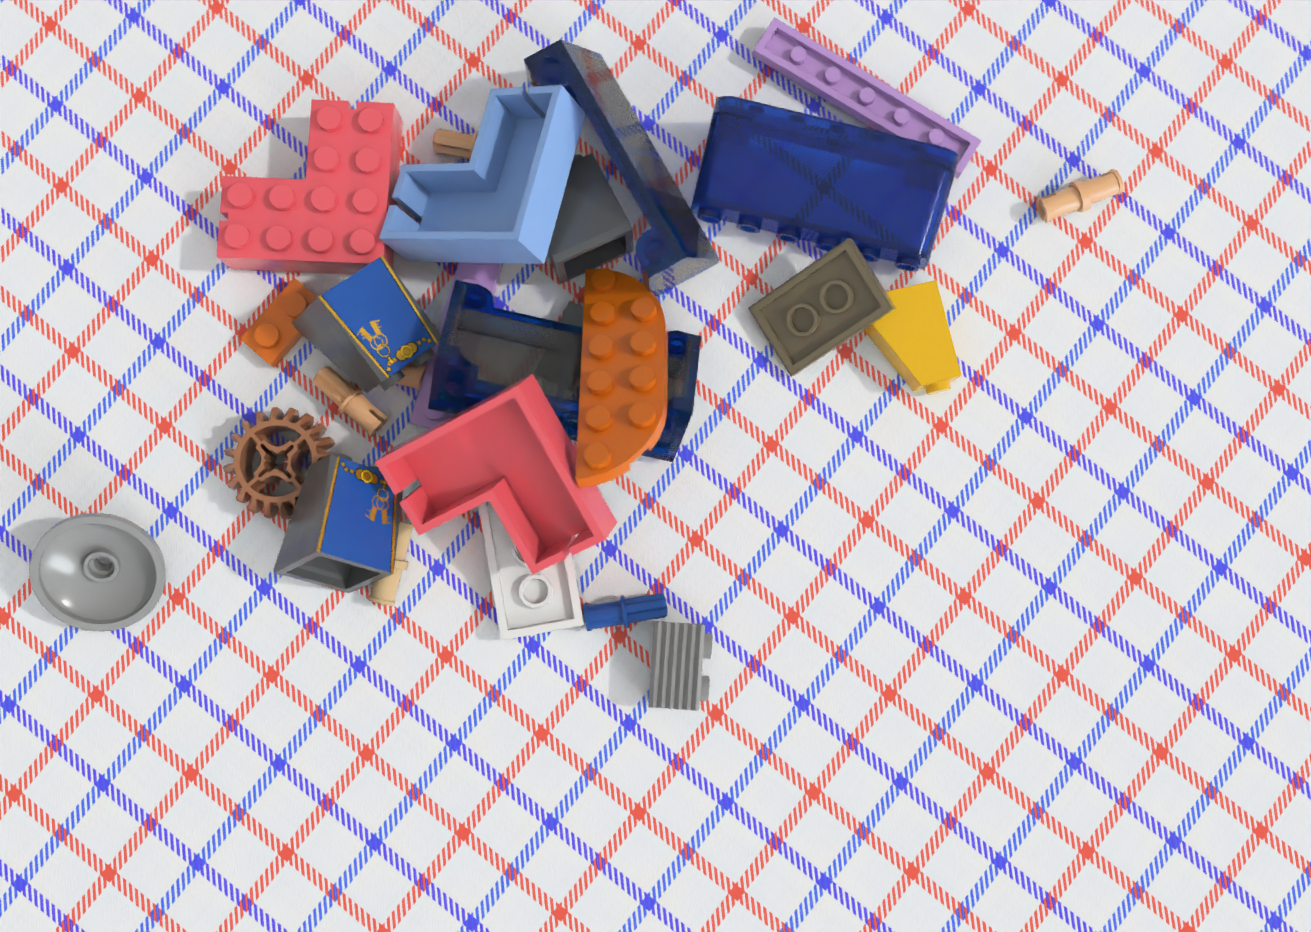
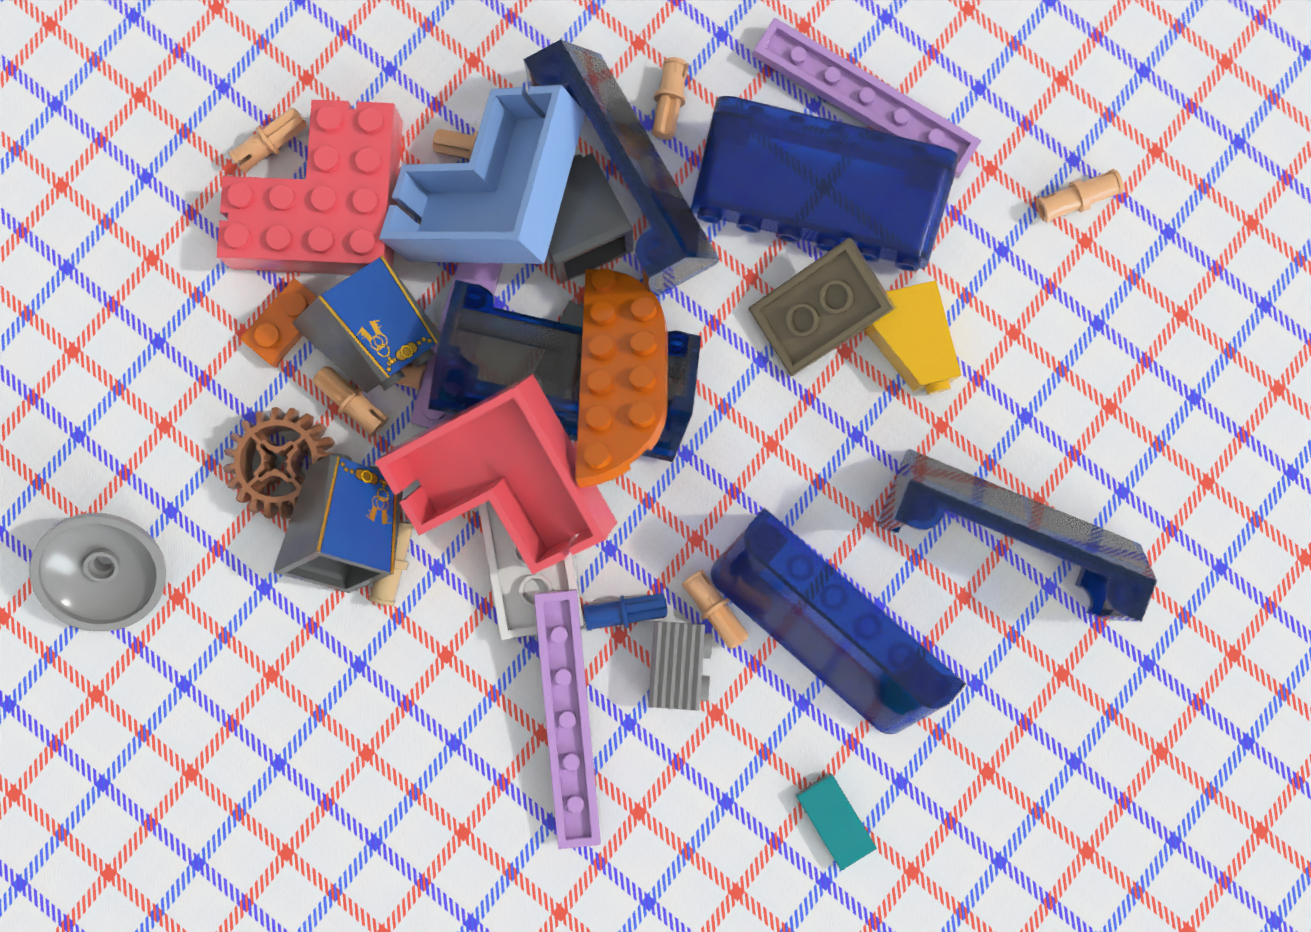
none -> light nougat axle [229,108,307,174]
none -> lavender plate [534,589,601,849]
none -> light nougat axle [652,57,689,140]
none -> light nougat axle [681,569,748,649]
none -> clear blue windscreen [710,508,966,734]
none -> teal tile [795,773,877,871]
none -> clear blue windscreen [876,449,1157,622]

